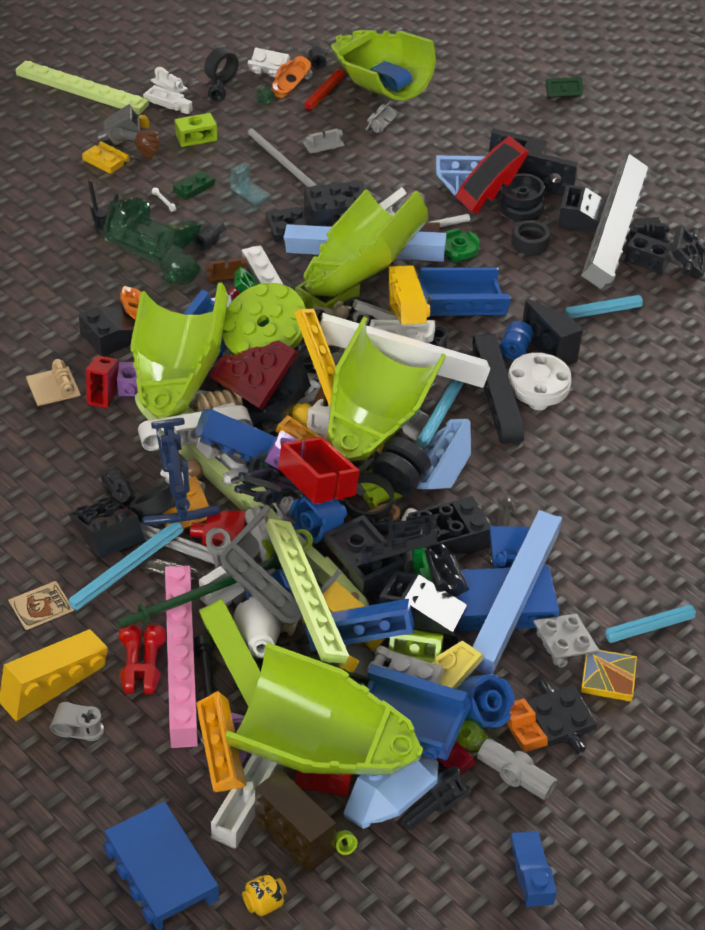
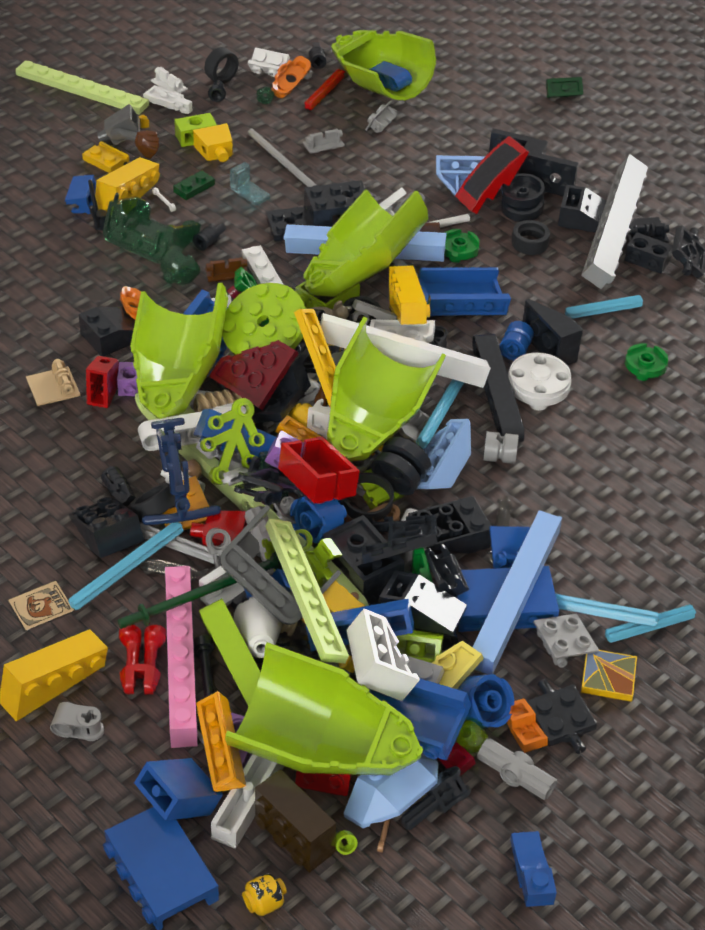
none -> blue hinge [65,175,96,214]
none -> yellow wedge [95,157,160,224]
none -> blue brick [134,758,223,821]
none -> yellow torso [193,123,233,162]
none -> lime plant [200,398,265,485]
none -> lime piece [305,538,342,589]
none -> white wedge [347,609,420,701]
none -> medium nougat hinge [377,819,390,853]
none -> light grey wheel [483,431,518,464]
none -> medium azure axle [556,594,659,627]
none -> green plate [624,343,668,381]

